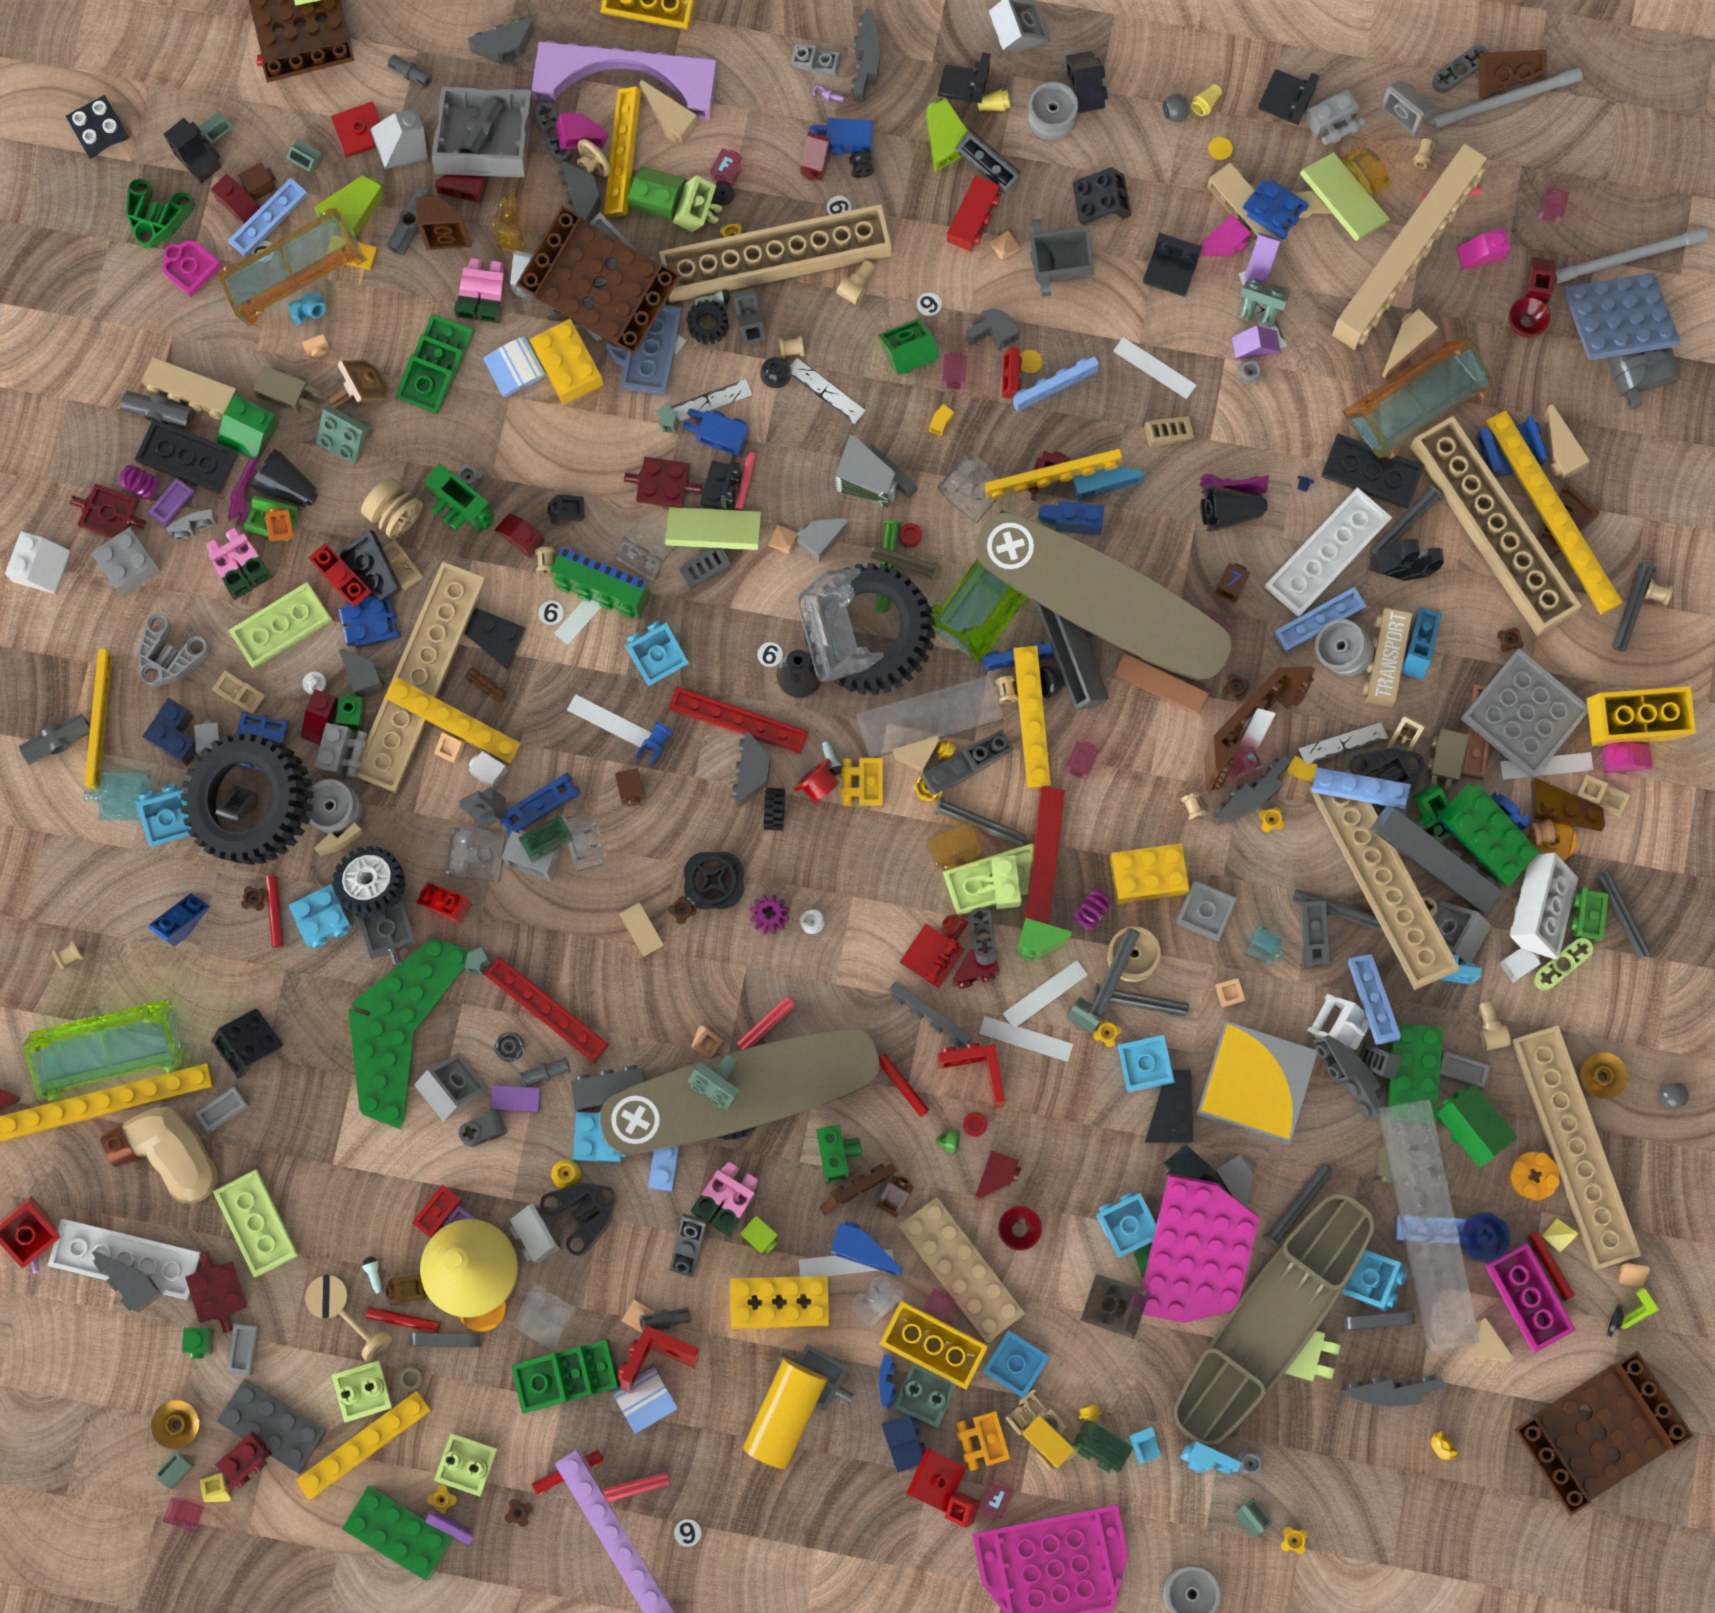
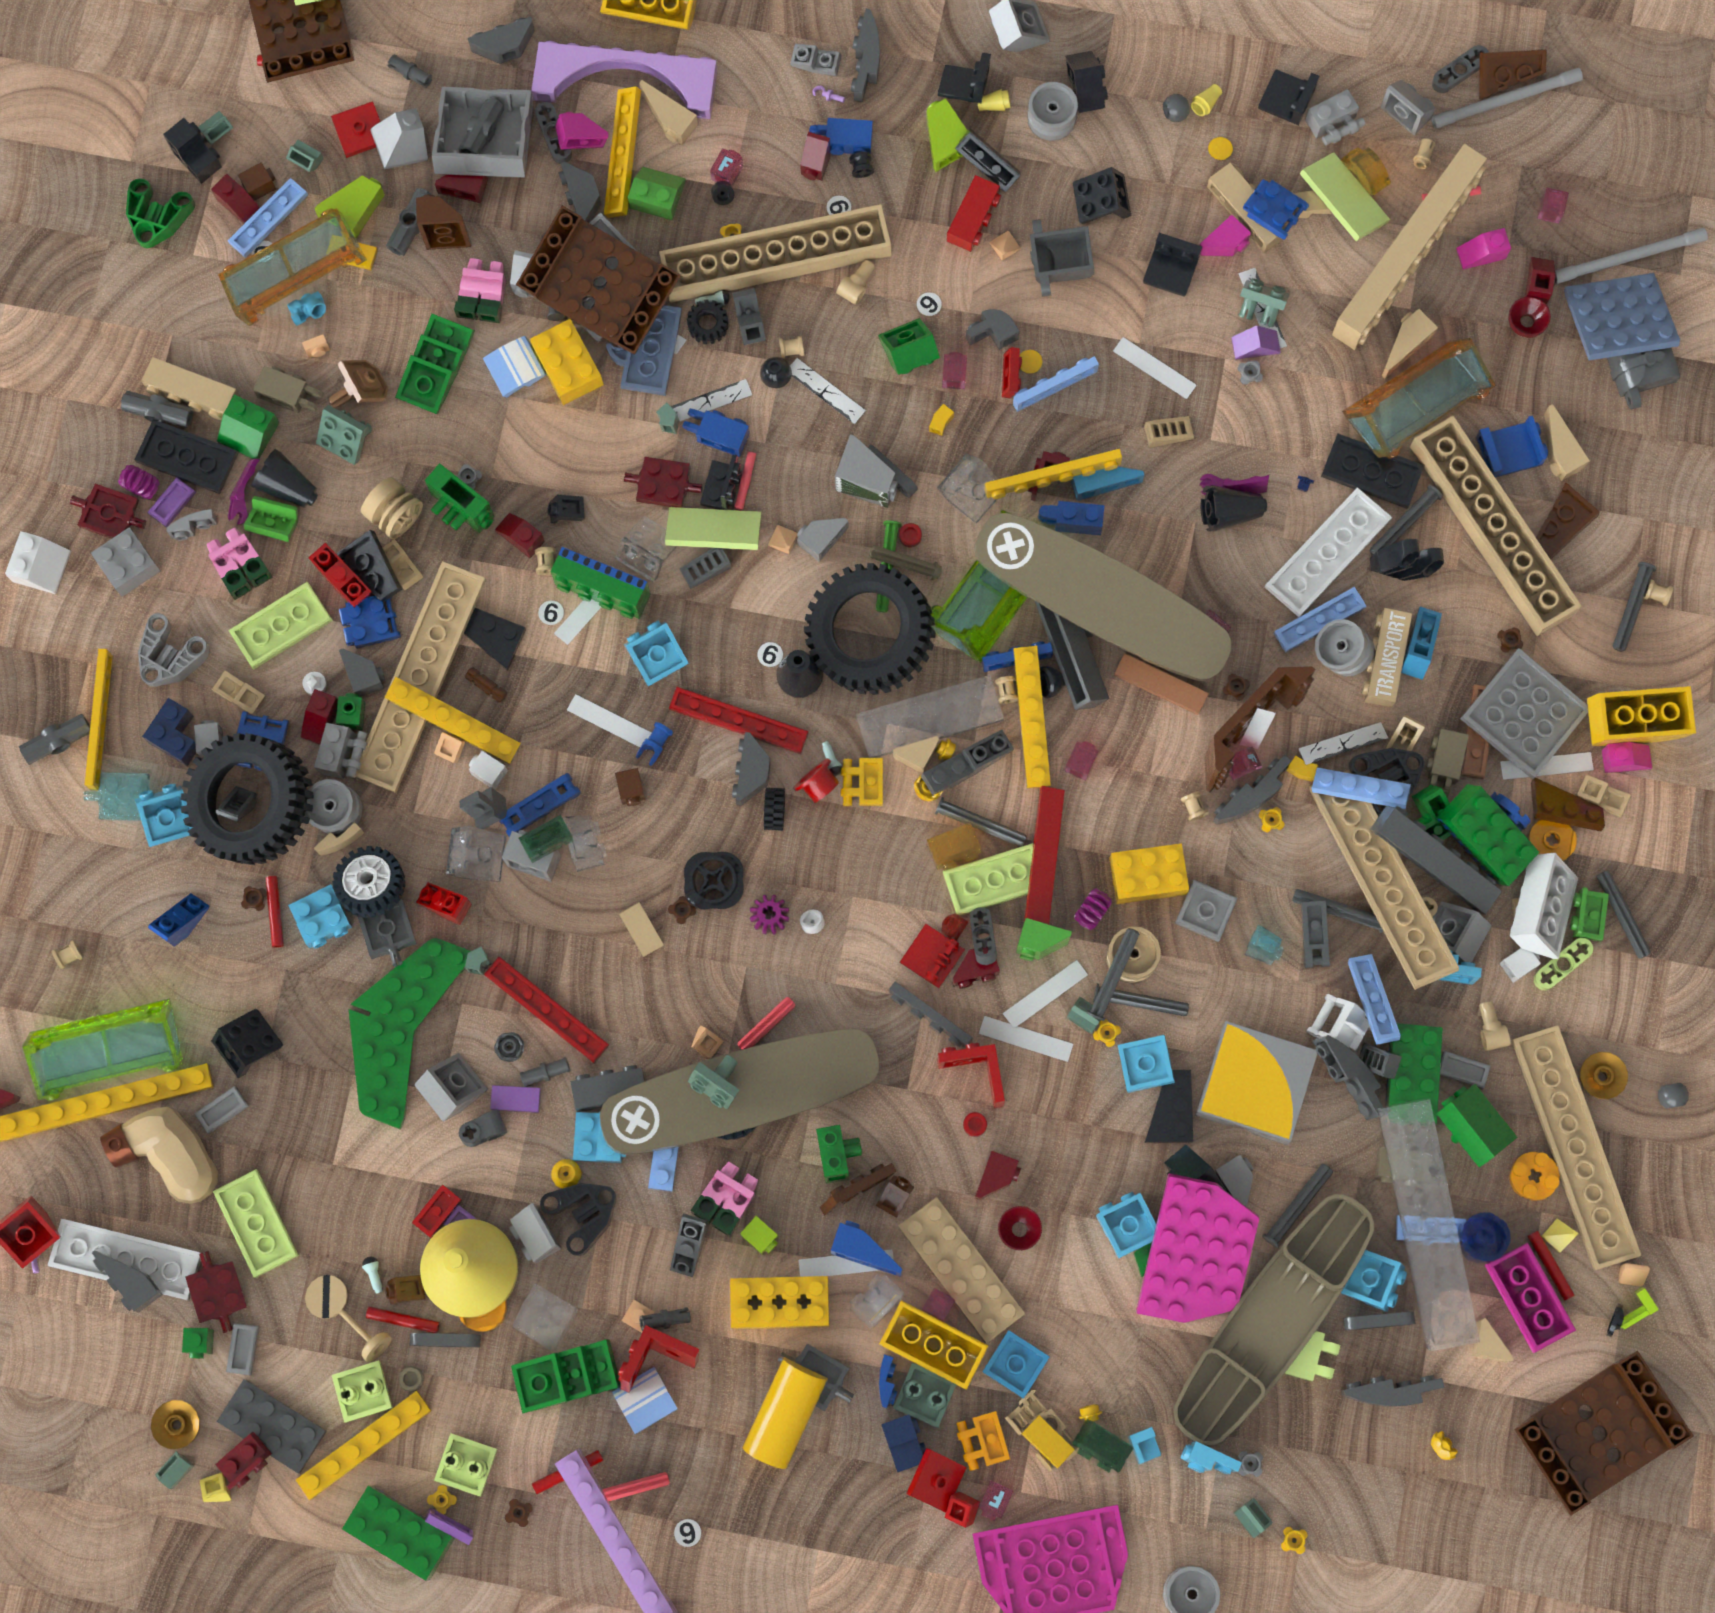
black brick [65,95,129,159] -> none
dark pink plate [162,240,222,297] -> none
clear pink panel [163,1497,204,1531] -> none
orange bracket [264,508,293,542] -> none
clear yellow bracket [491,190,526,253] -> none
tan piece [577,139,611,178] -> none
yellowish green brick [673,176,722,232] -> none
clear windscreen [798,568,884,682] -> none
red piece [879,1053,930,1117] -> none
bright green tile [936,1129,960,1154] -> none
yellowish green brick [976,855,1021,909] -> none
clear smoke brick [1081,1274,1150,1339] -> none
reddish brown brick [1215,563,1250,603] -> none
light nougat plate [1215,978,1246,1008] -> none
tile [1244,233,1281,284] -> none
yellow plate [1485,411,1622,615] -> none
medium nougat wheel [1530,819,1556,846] -> none

